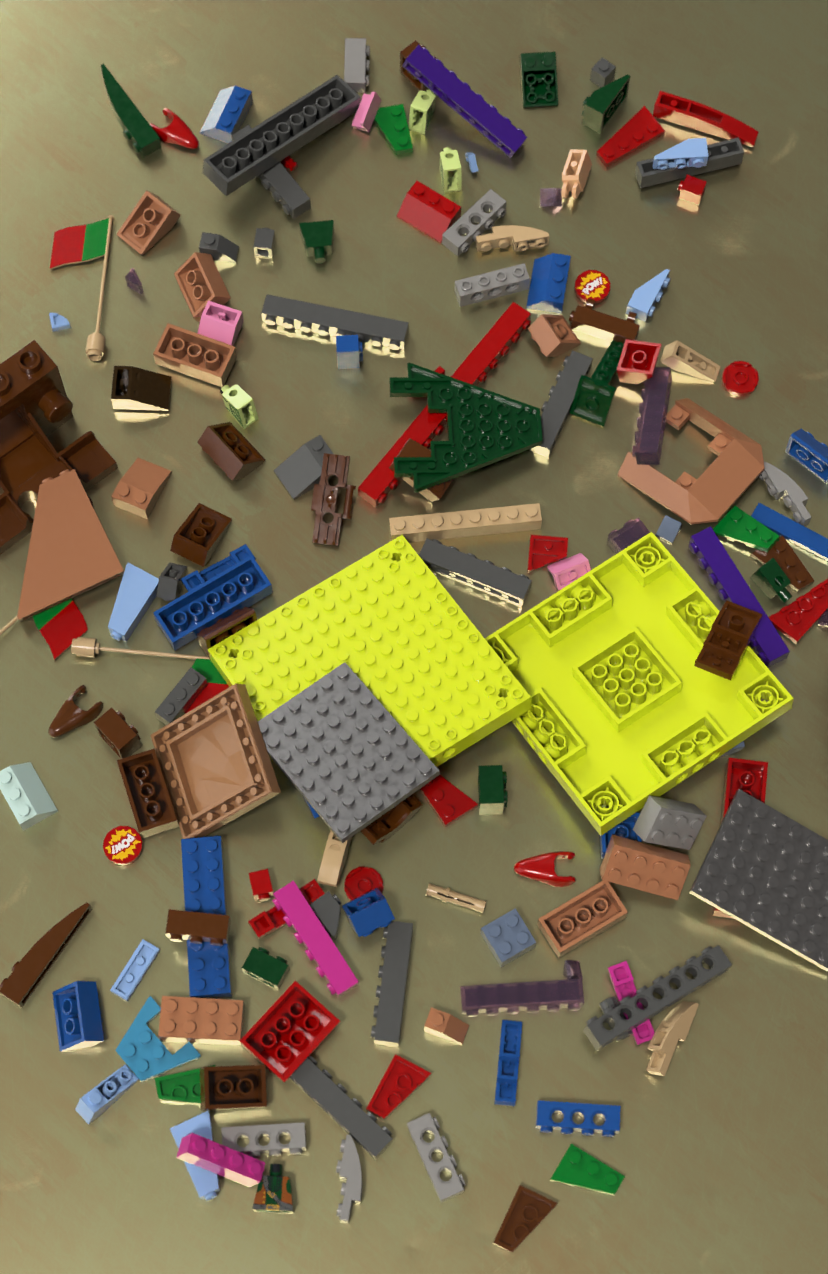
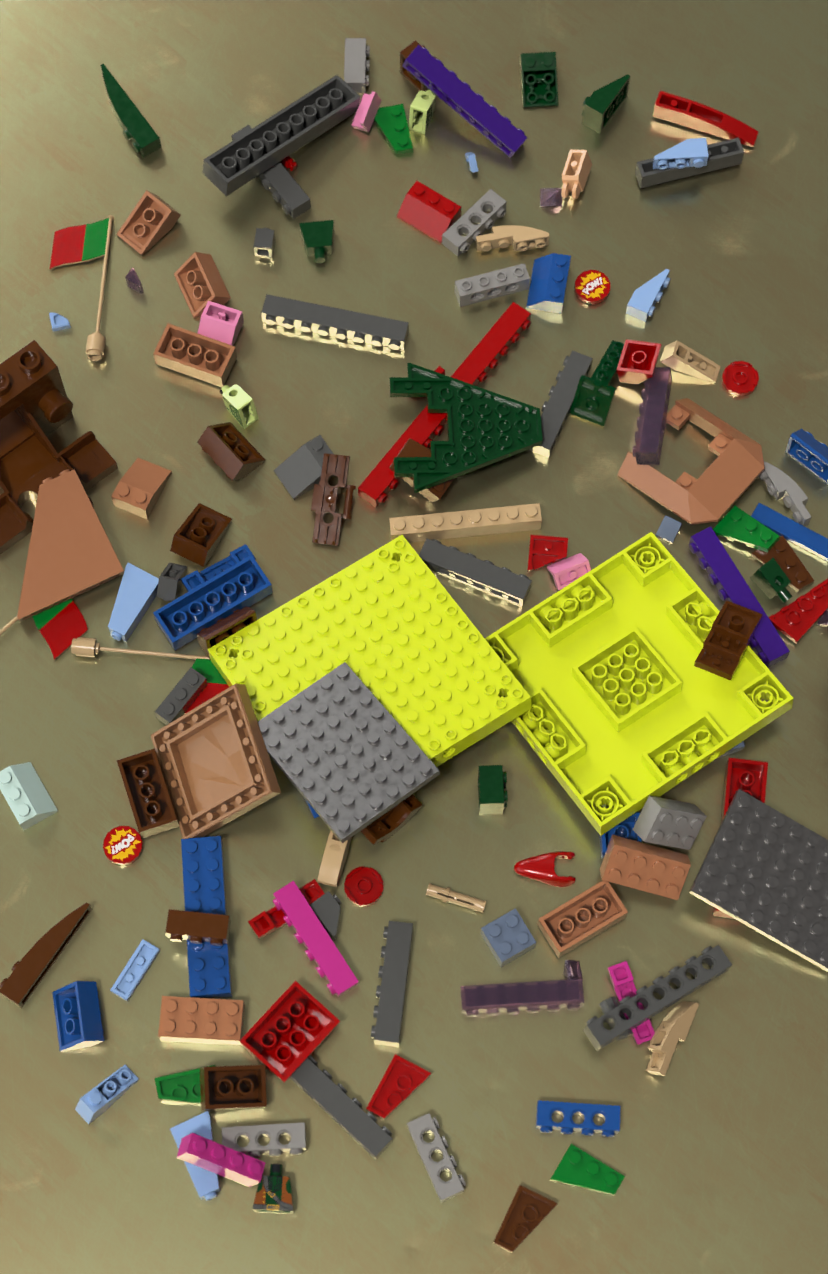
reddish brown animal [48,685,103,737] -> none
reddish brown brick [94,707,141,759] -> none
dark brown slope [111,366,172,411] -> none
dark azure wing [115,996,202,1082] -> none
red animal [150,108,199,149] -> none
dark grey slope [199,232,239,263] -> none
blue slope [200,86,253,144] -> none
dark green brick [242,947,290,990] -> none
red brick [249,869,273,902] -> none
blue brick [336,335,363,369] -> none
light grey slope [336,1135,362,1224] -> none
blue brick [342,888,395,937] -> none
red wing [420,775,479,827] -> none
nougat slope [424,1007,469,1045] -> none
yellowish green torso [440,147,462,193] -> none
blue slope [495,1020,522,1106] -> none
nougat slope [528,314,581,357] -> none
reddish brown brick [569,298,640,344] -> none
dark grey brick [590,57,616,88] -> none
red wing [596,105,665,168] -> none
clear purple brick [607,517,650,555] -> none
red brick [678,175,707,205] -> none

